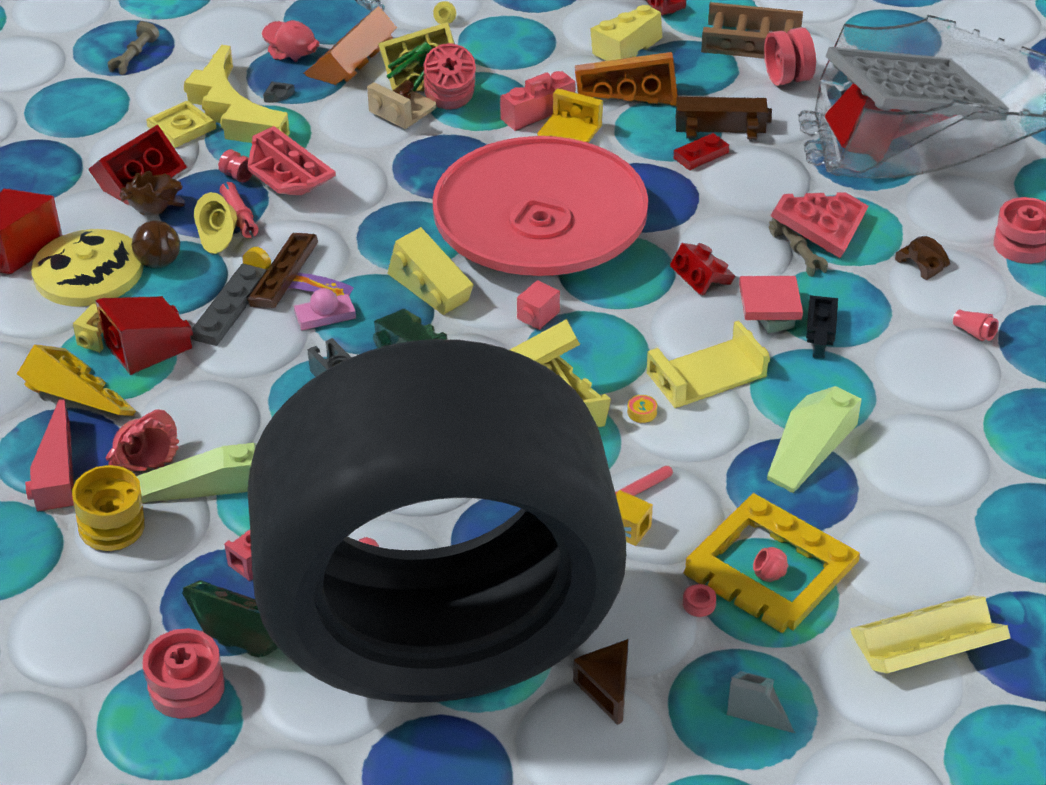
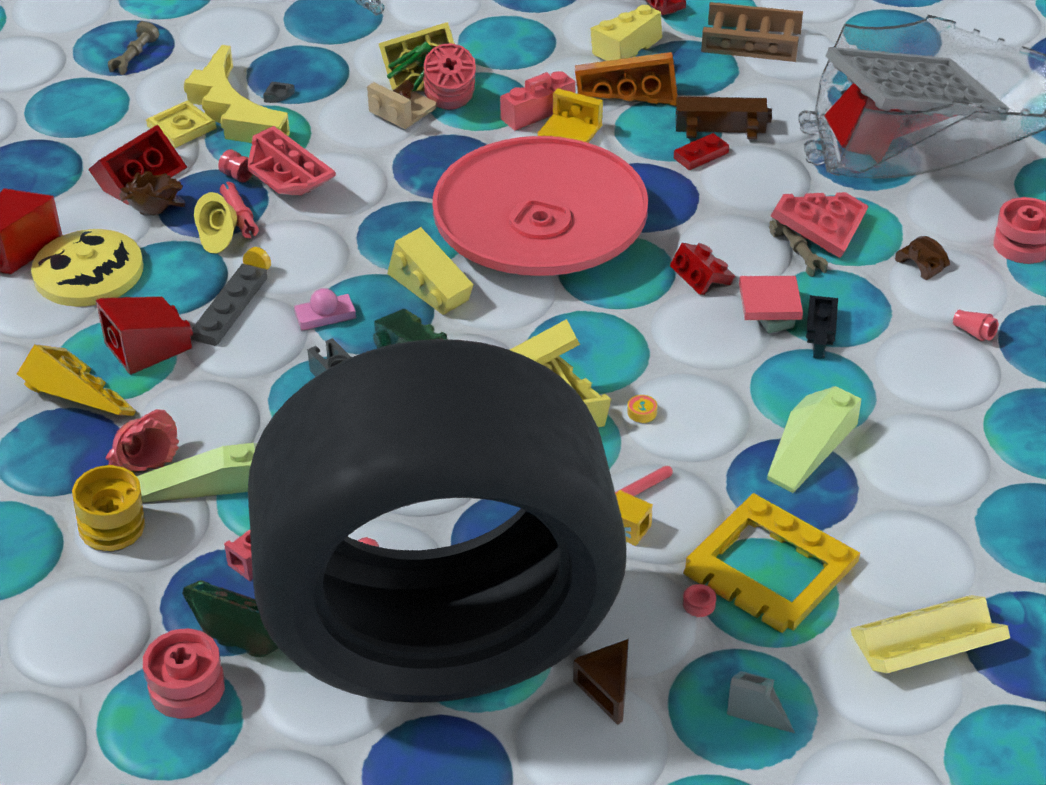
coral slope [25,399,74,512] -> none
light yellow bracket [73,303,104,353] -> none
reddish brown piece [131,220,180,269] -> none
reddish brown tile [248,233,318,308] -> none
coral hair [262,20,320,62] -> none
medium lavender sticker [289,273,354,296] -> none
wedge [304,6,397,85] -> none
light yellow plate [433,1,456,24] -> none
coral brick [517,280,560,330] -> none
light yellow panel [647,320,770,409] -> none
coral piece [753,547,788,582] -> none
coral wheel [764,27,816,86] -> none

